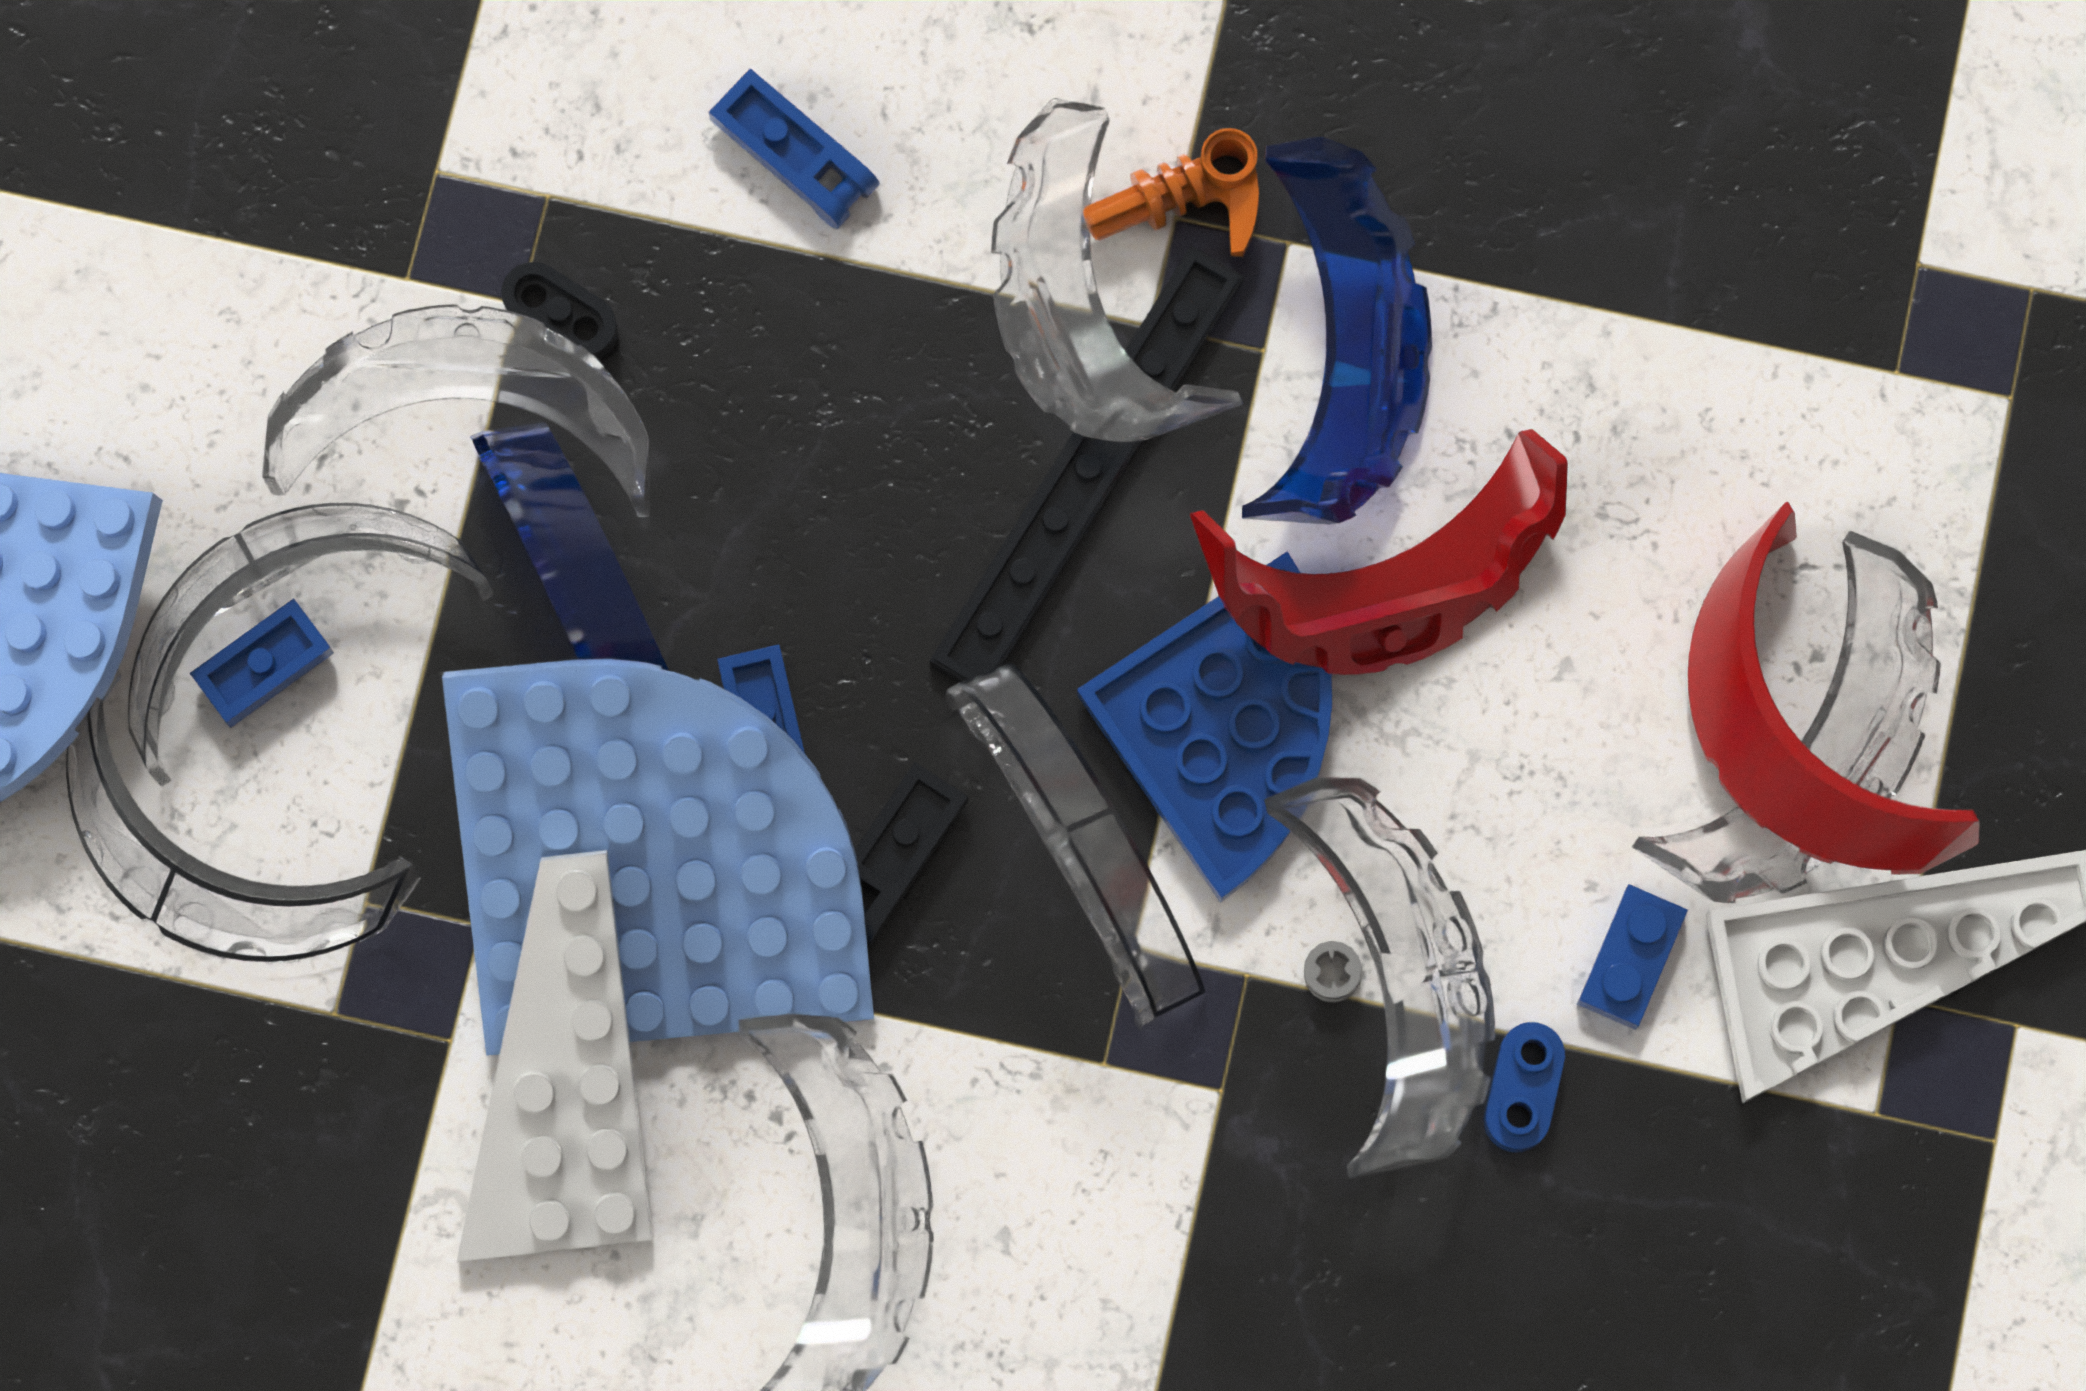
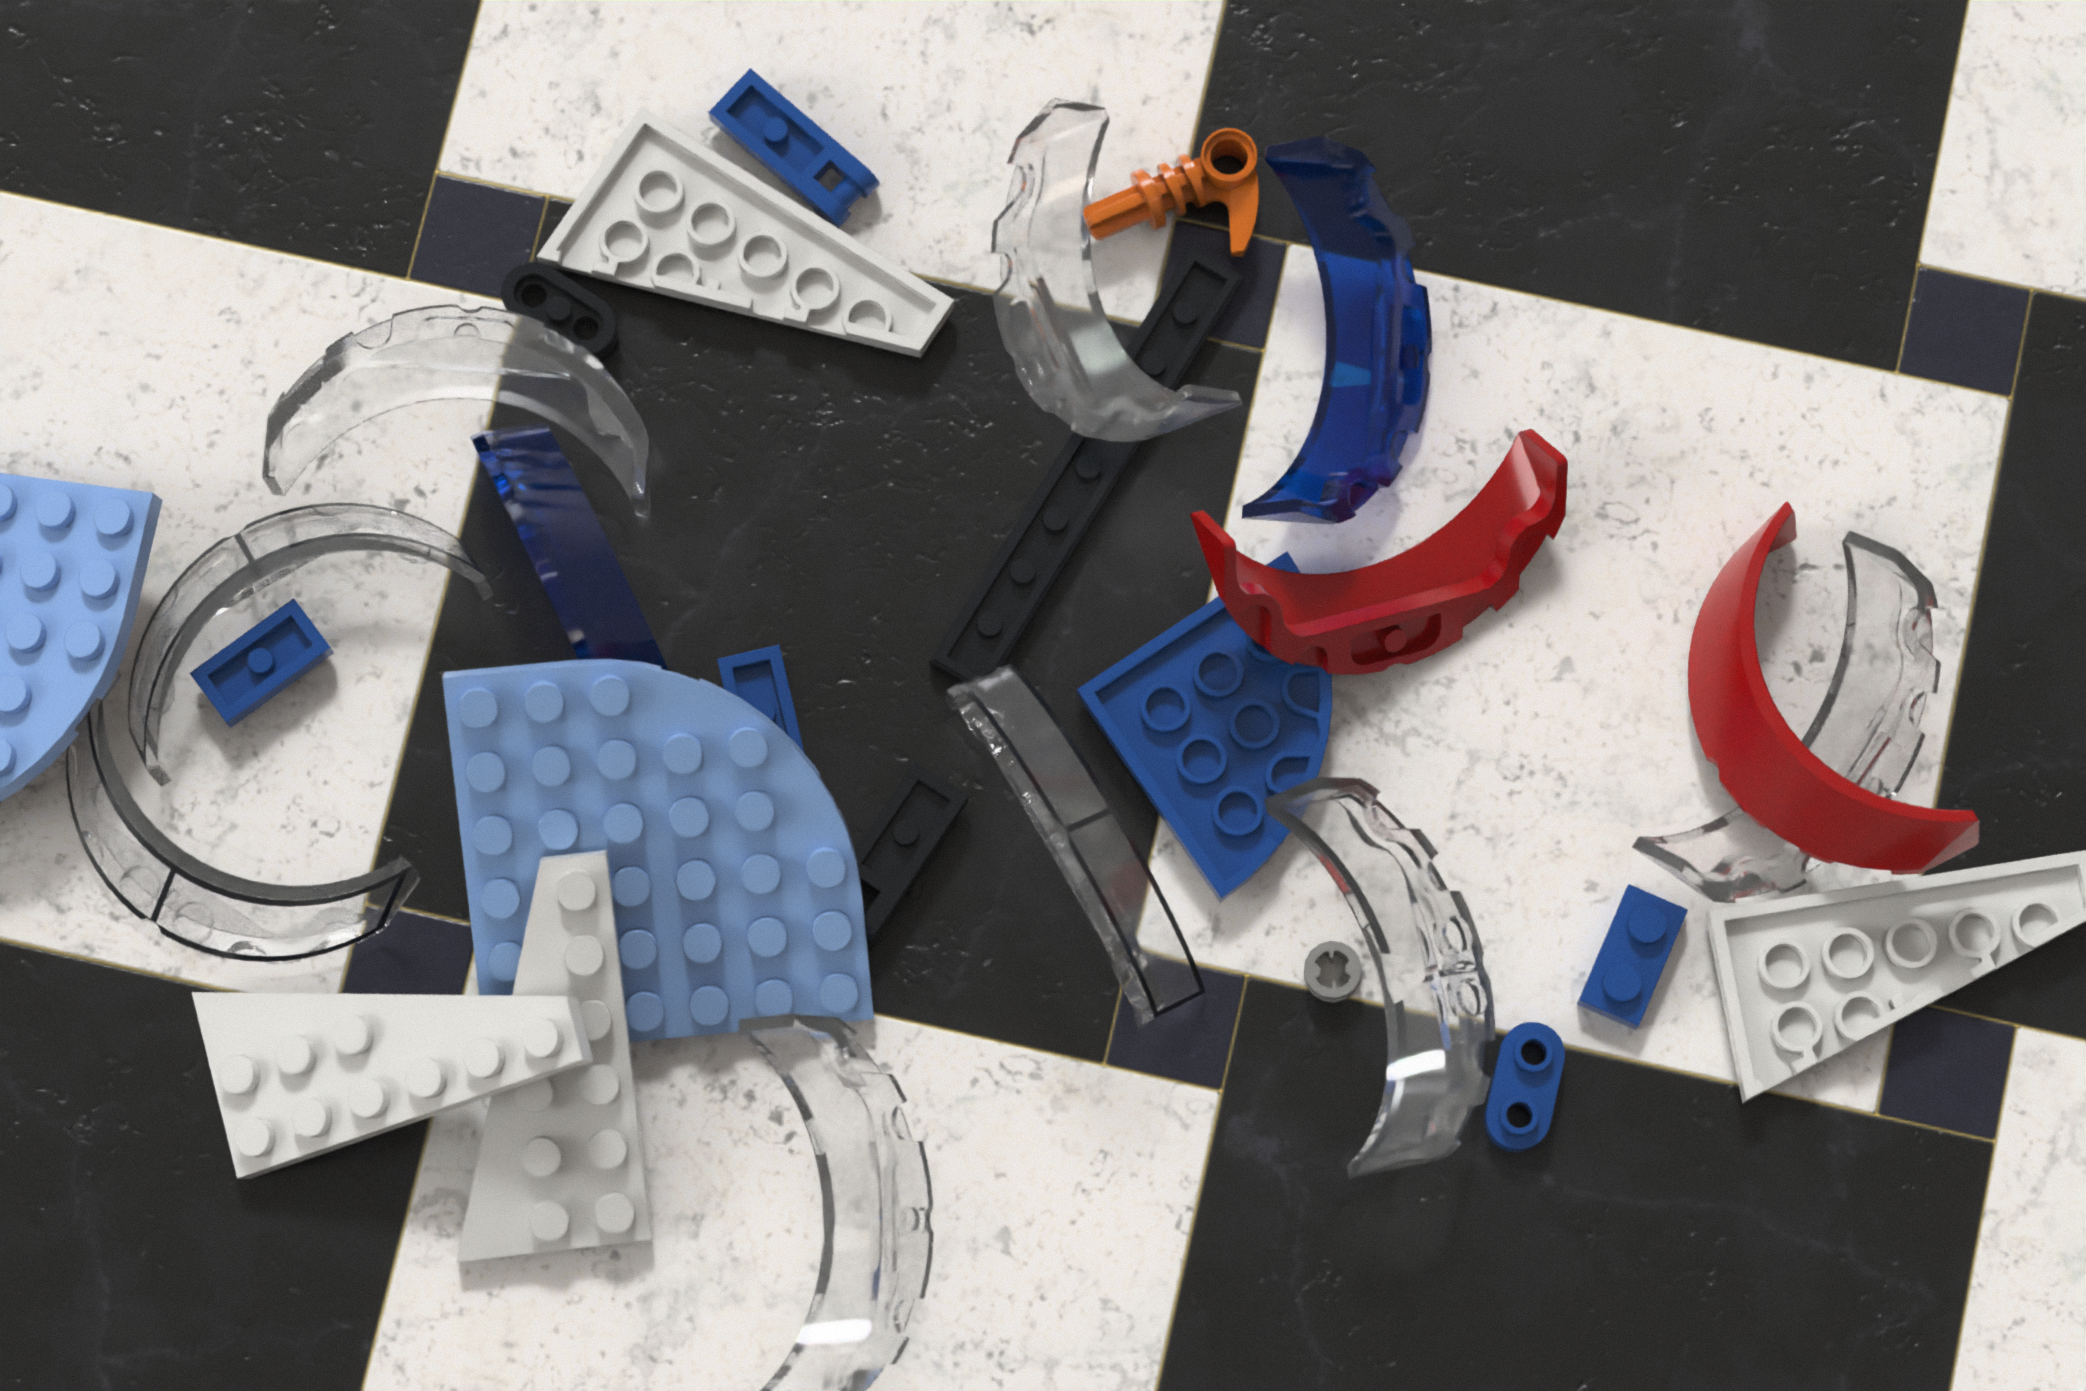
none -> white wing [191,992,594,1179]
none -> white wing [536,107,955,358]

